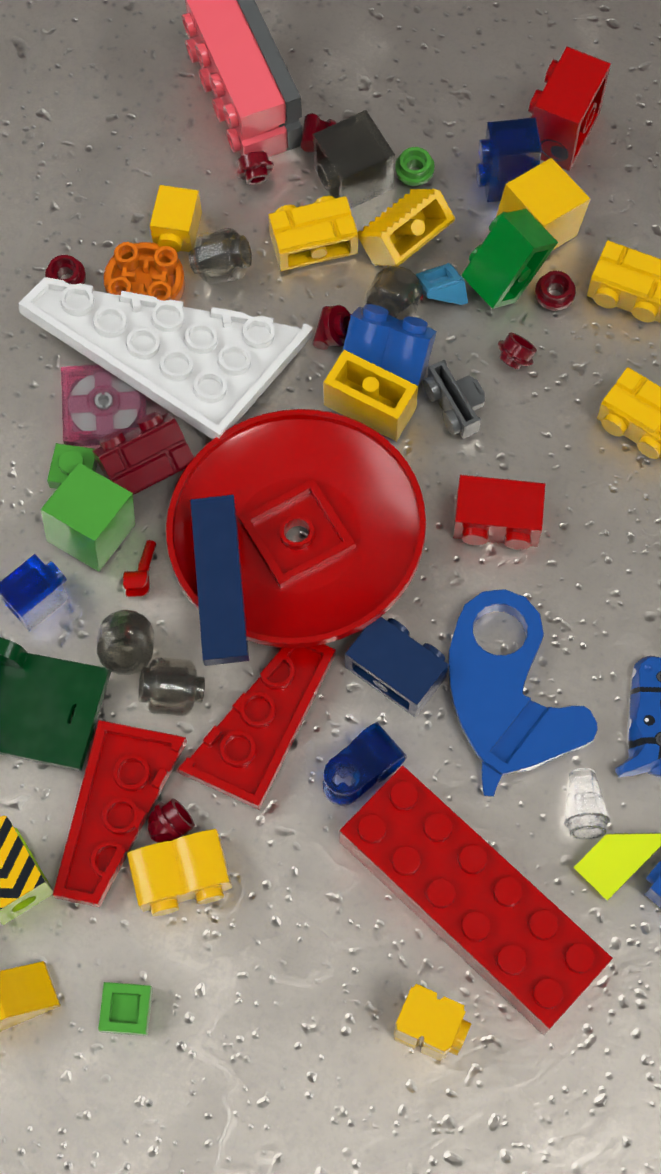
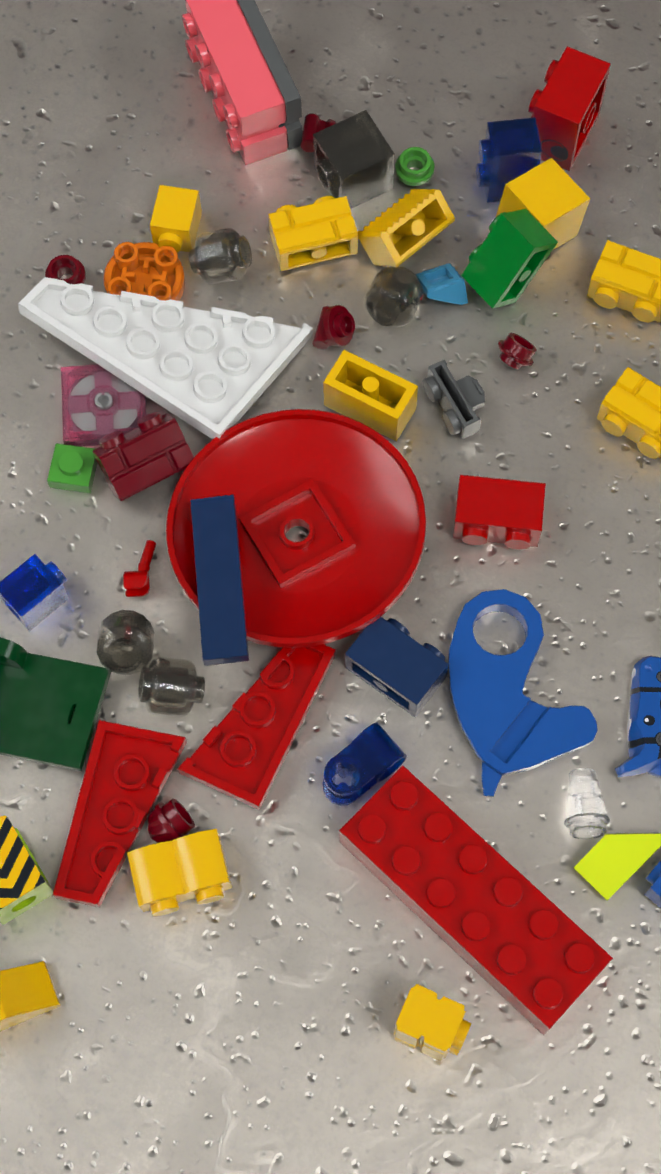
bright green head [40,463,136,572] -> none
bright green plate [98,982,153,1036] -> none
dark red plate [236,151,274,185] -> none
blue brick [342,304,437,386] -> none
dark red plate [535,271,576,311] -> none

